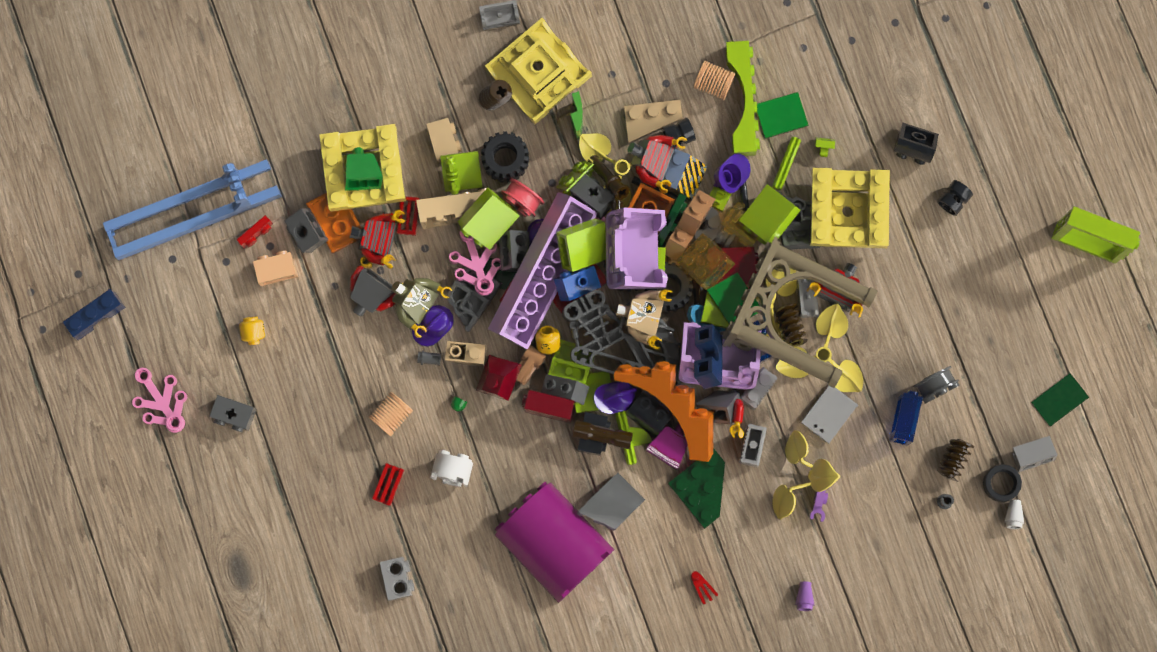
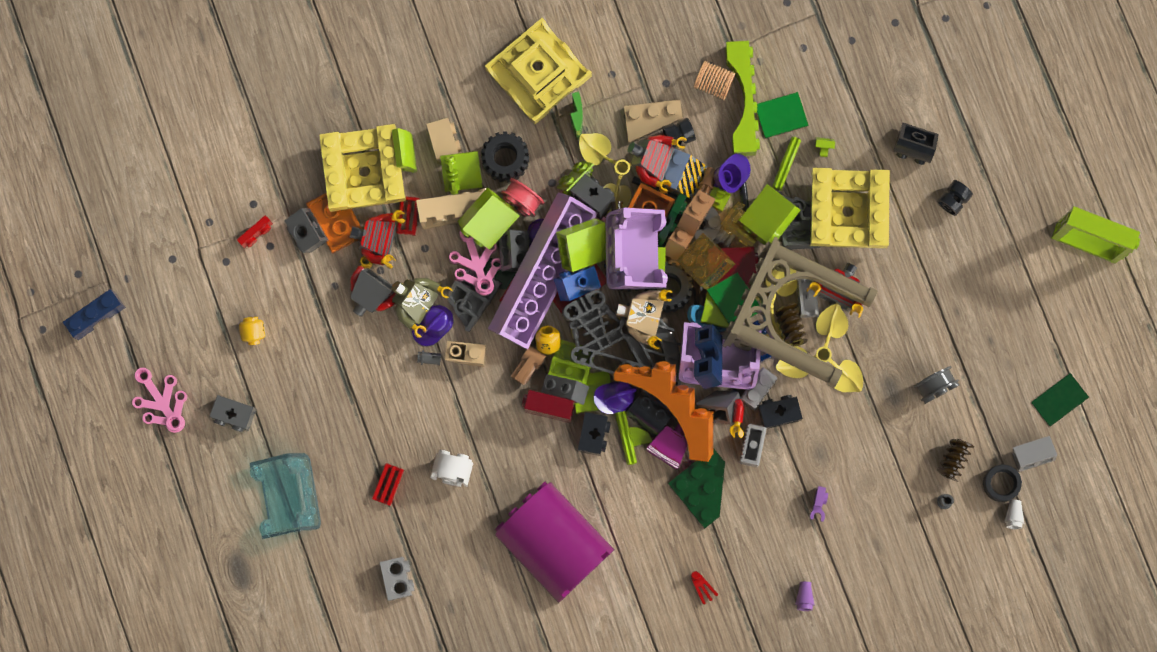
medium blue piece [103,159,282,260] -> none
light nougat brick [253,251,298,286] -> none
green torso [344,147,383,191] -> none
light nougat piece [369,392,413,437] -> none
green hinge [451,396,468,412] -> none
dark red slope [476,355,522,401] -> none
light grey hinge [479,0,520,30] -> none
dark brown piece [479,80,512,111] -> none
dark brown axle [573,420,633,449] -> none
dark grey slope [577,473,645,531] -> none
dark brown pin [588,155,630,200] -> none
light yellow plant [772,430,840,520] -> none
light grey container [801,386,858,444] -> none
clear blue window [889,390,923,446] -> none
none -> clear light blue windscreen [250,453,321,539]
none -> lime slope [392,128,417,173]
none -> medium nougat axle [699,167,715,195]
none -> black brick [758,395,803,429]

